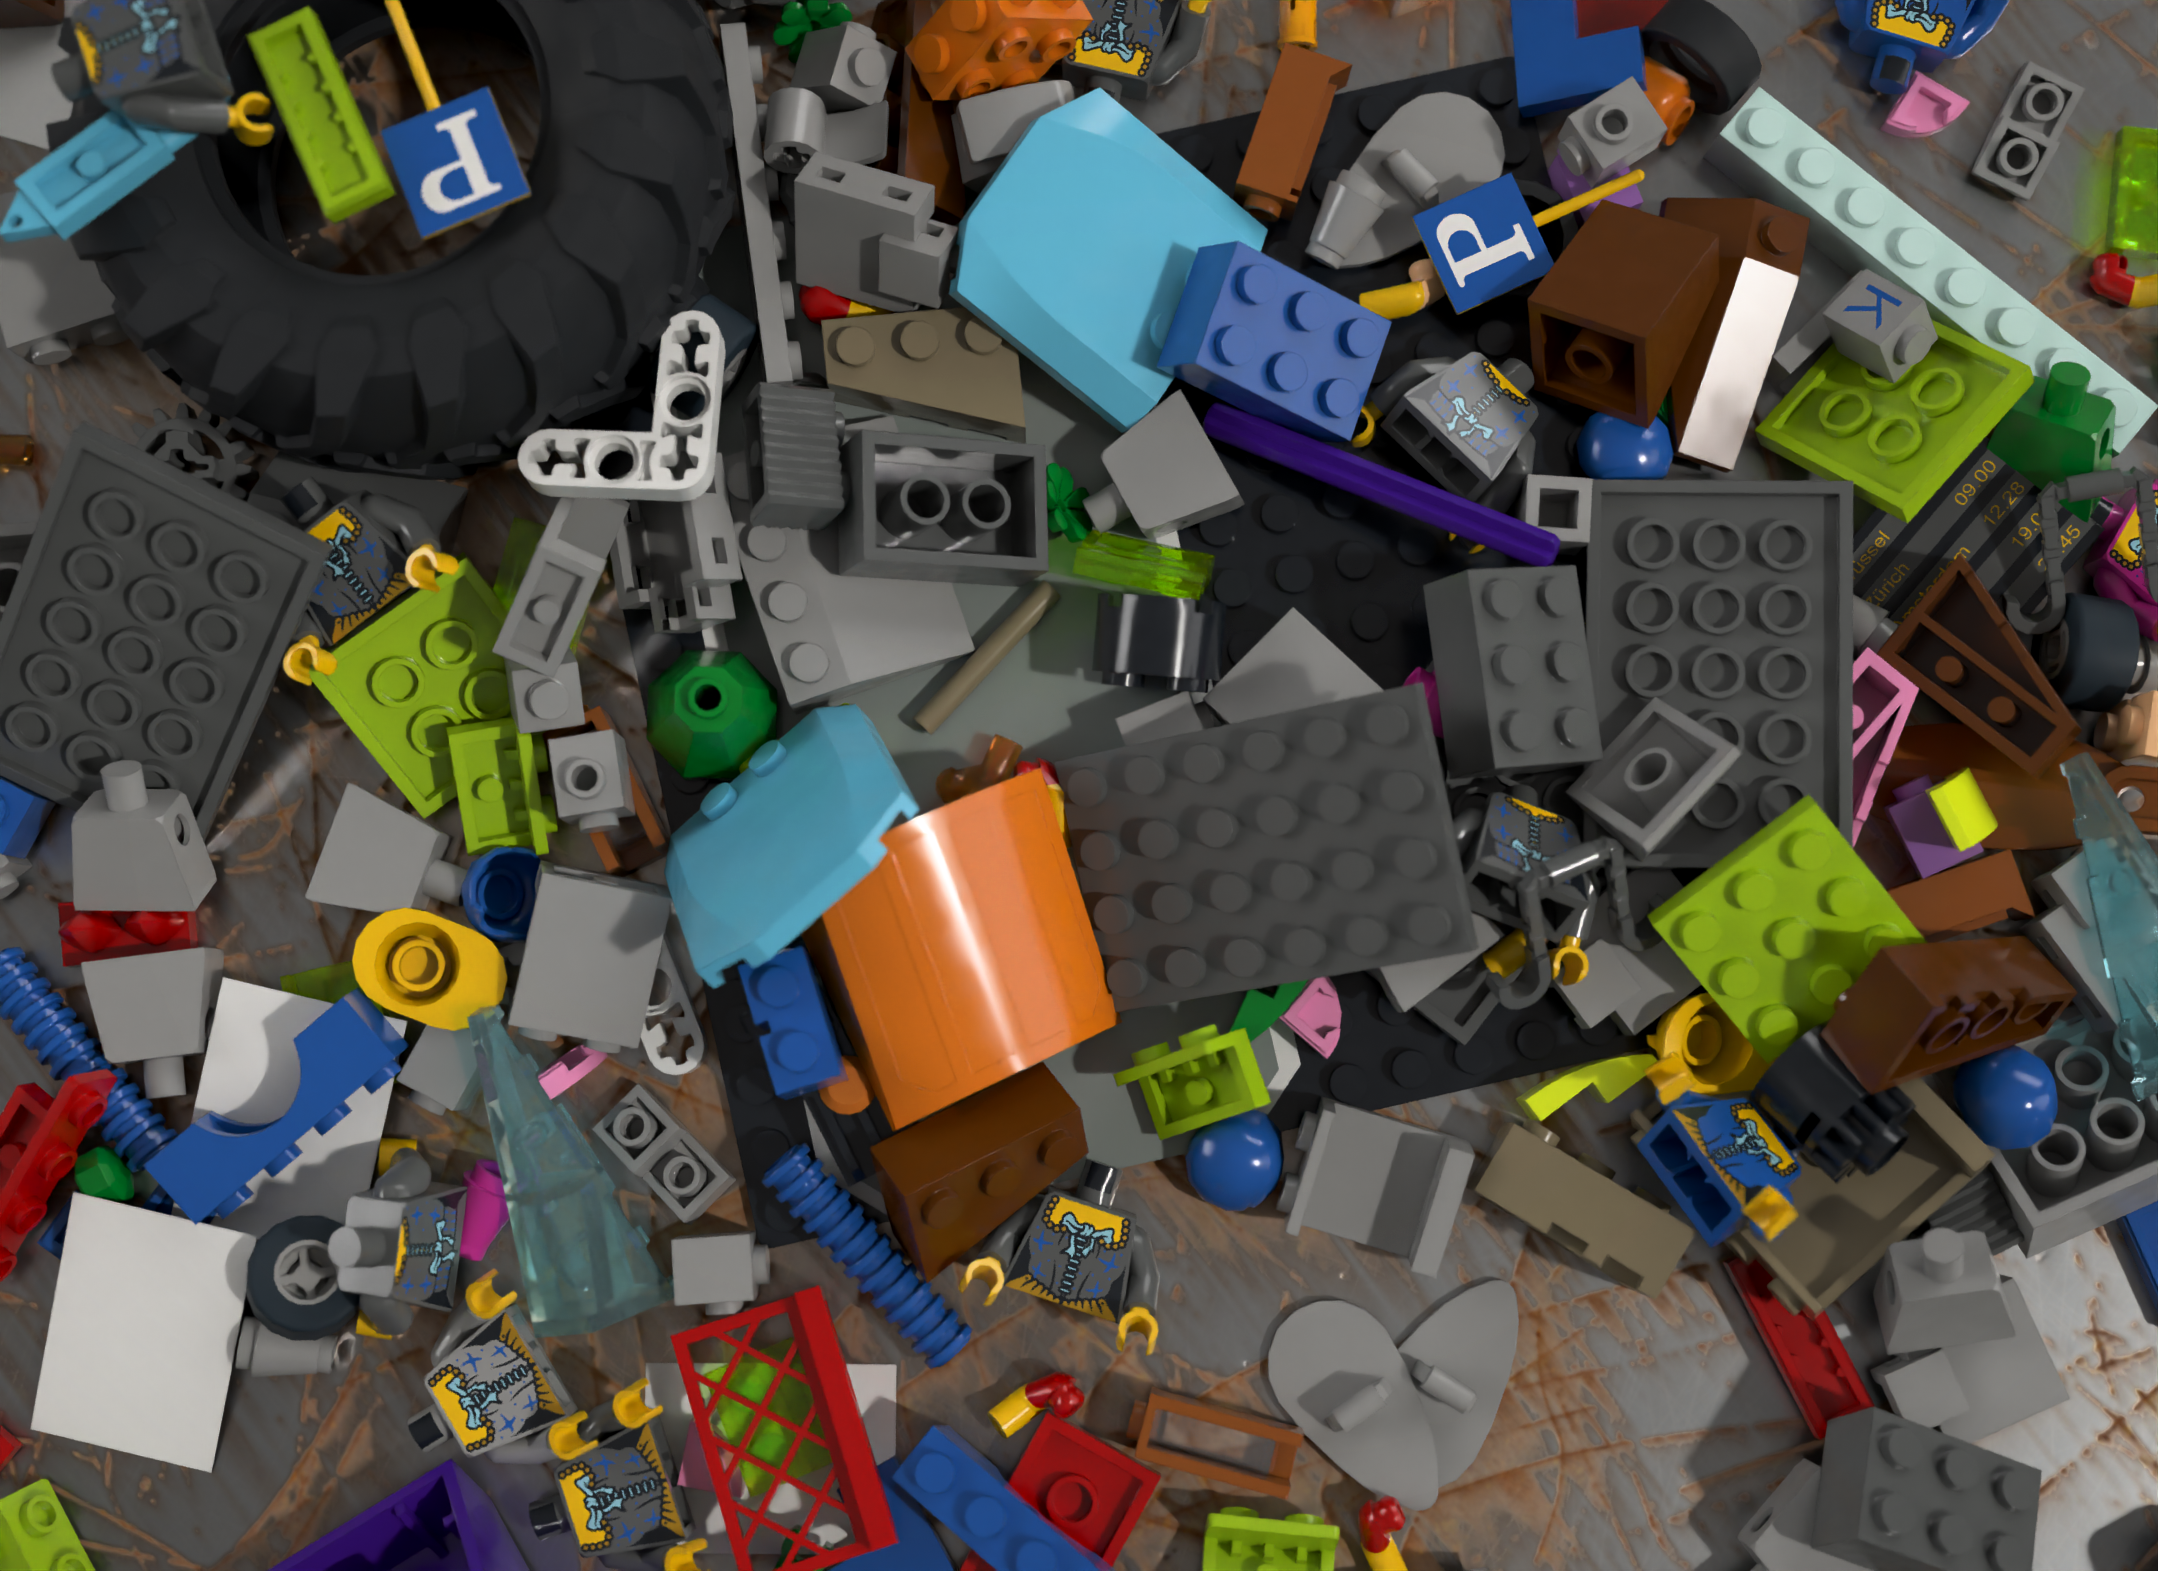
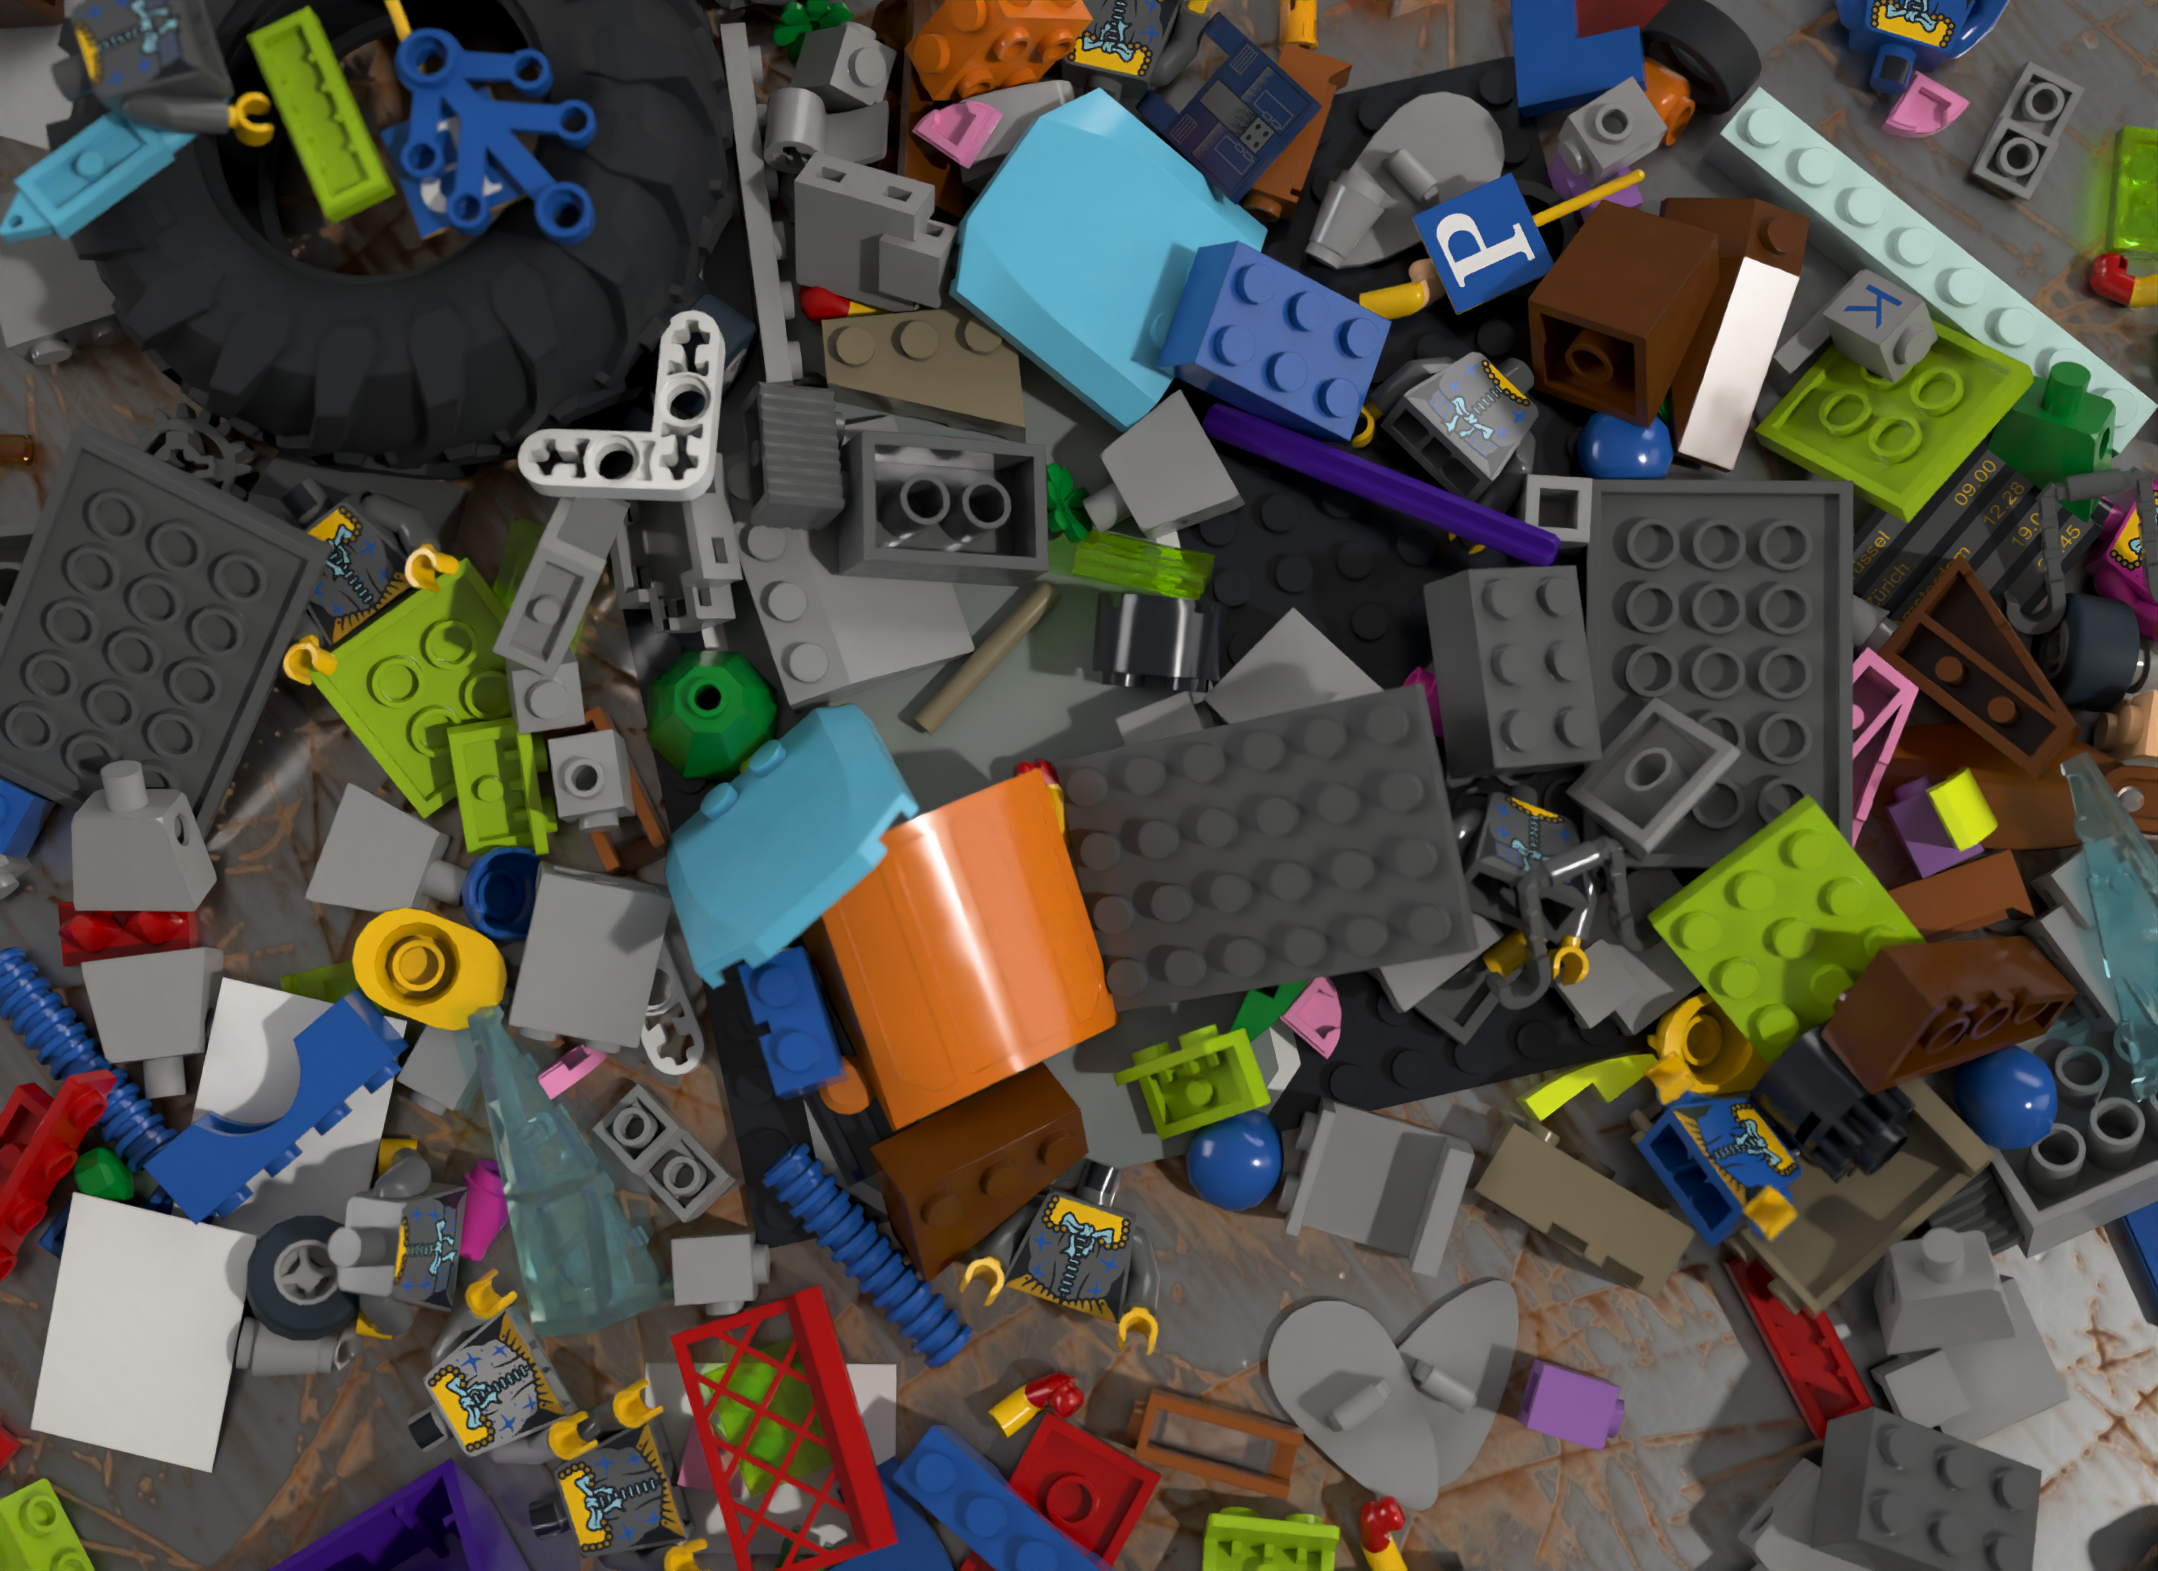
clear orange arm [935,734,1023,805] -> none
none -> blue plant [395,29,597,245]
none -> bright pink tile [912,100,1004,169]
none -> dark blue flag [1135,12,1323,205]
none -> medium lavender brick [1516,1358,1624,1451]

